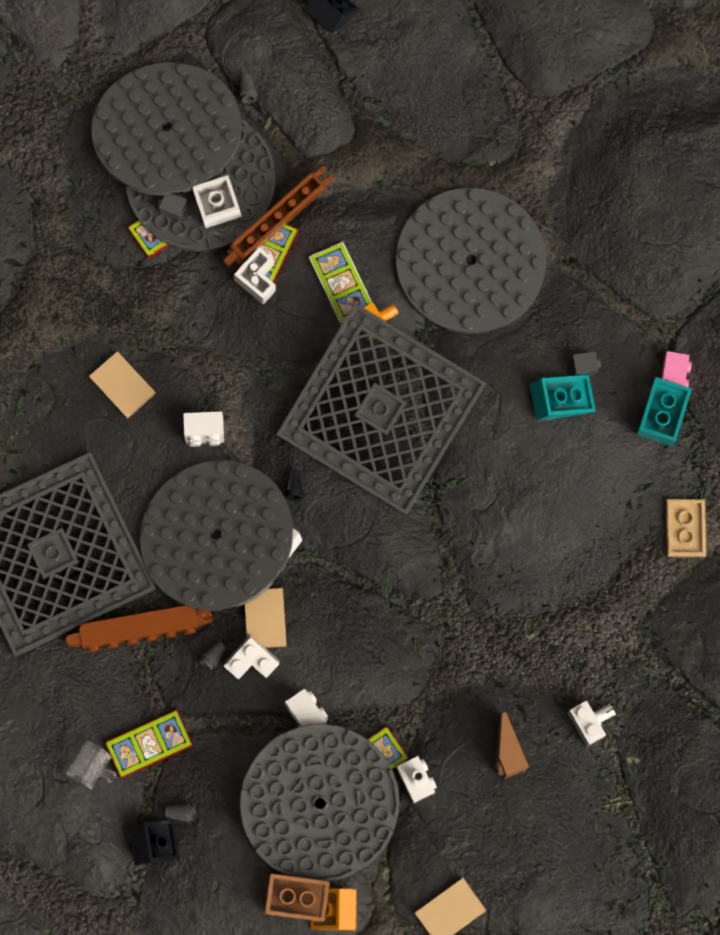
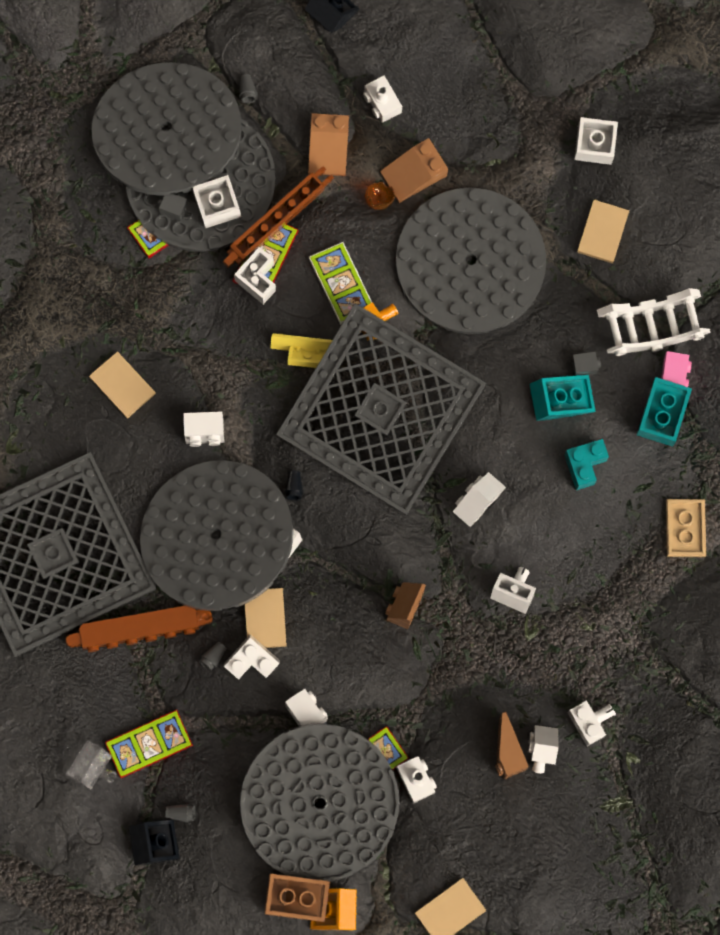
none -> light yellow bracket [271,333,333,368]
none -> medium nougat slope [308,113,349,176]
none -> white brick [363,76,402,123]
none -> clear orange hair [364,182,395,210]
none -> medium nougat slope [380,138,448,203]
none -> medium nougat slope [385,582,426,630]
none -> white brick [453,472,506,527]
none -> white brick [490,567,536,614]
none -> white brick [529,725,559,773]
none -> teal brick [564,439,609,490]
none -> white brick [574,117,618,165]
none -> tan tile [577,200,629,264]
none -> white fence [597,288,711,356]

